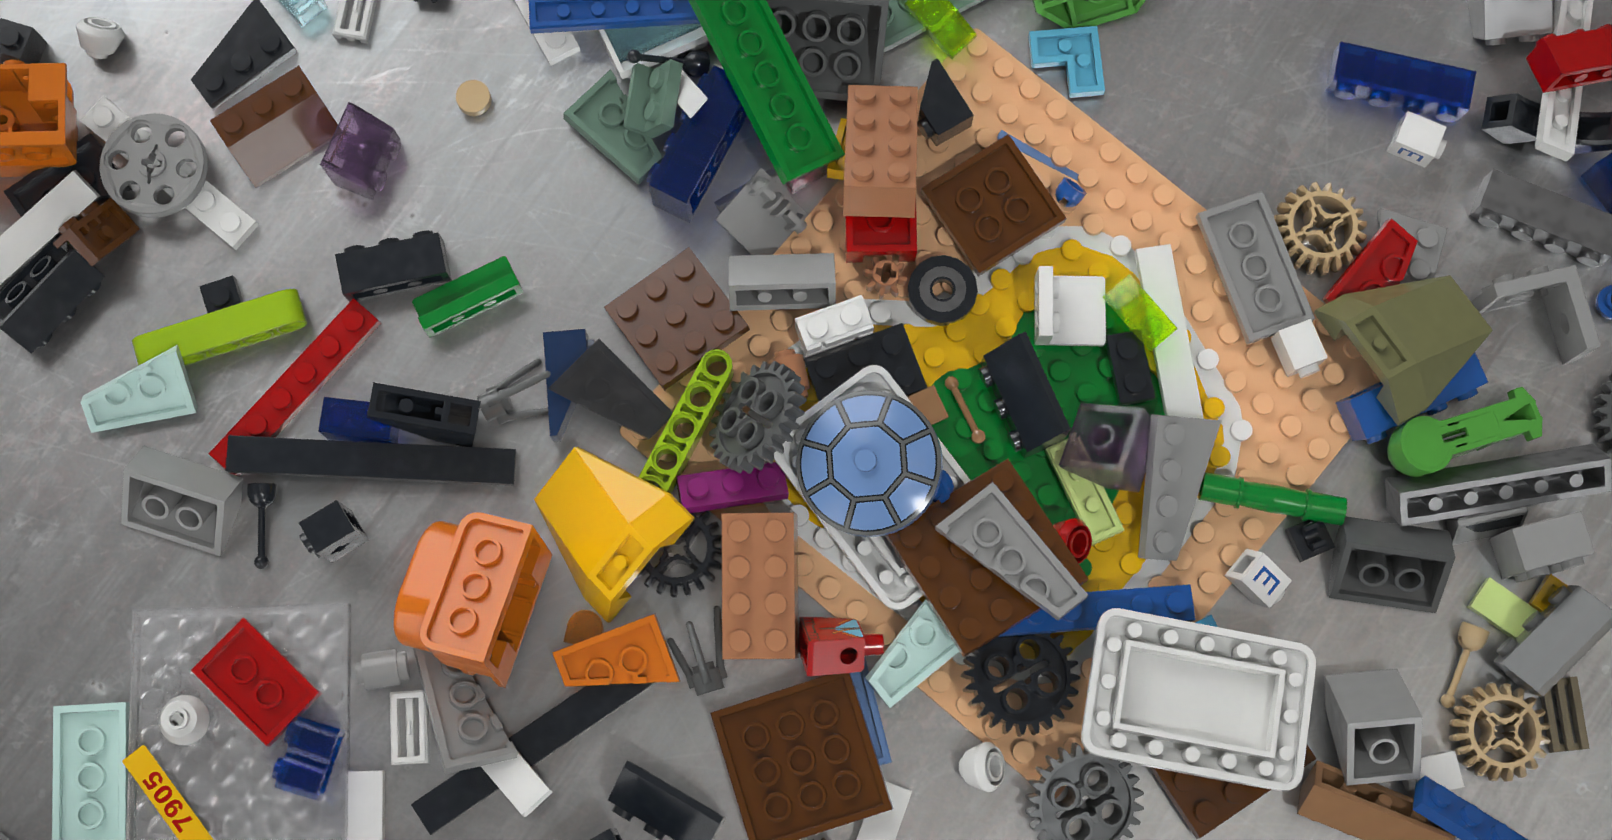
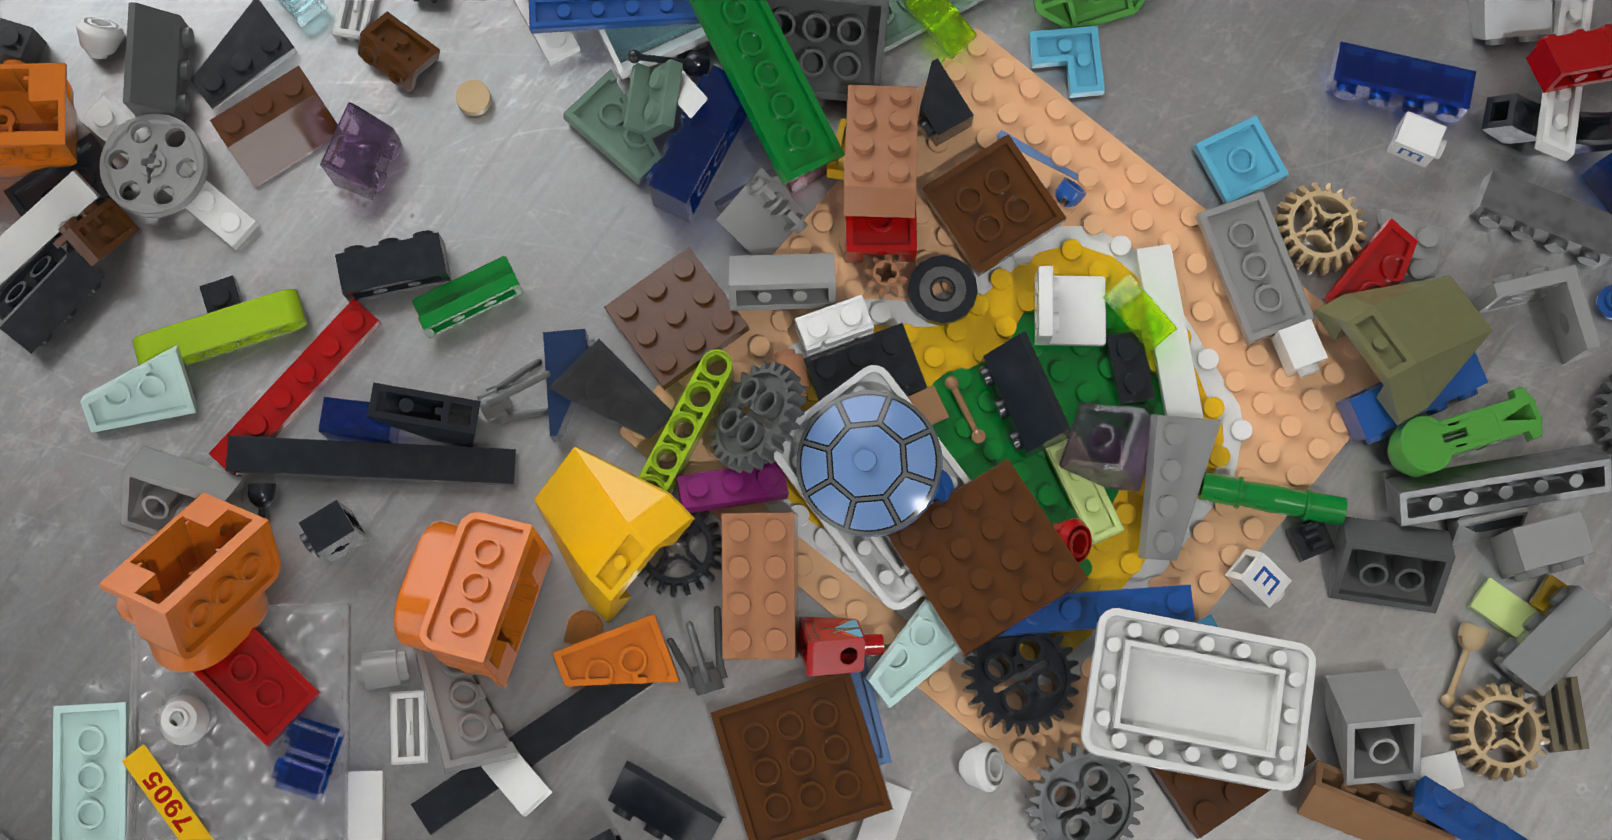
light grey wing [935,482,1088,621] -> none
none -> orange brick [99,492,281,672]
none -> dark grey slope [123,2,194,123]
none -> reddish brown bracket [358,11,440,92]
none -> medium azure plate [1193,115,1289,204]

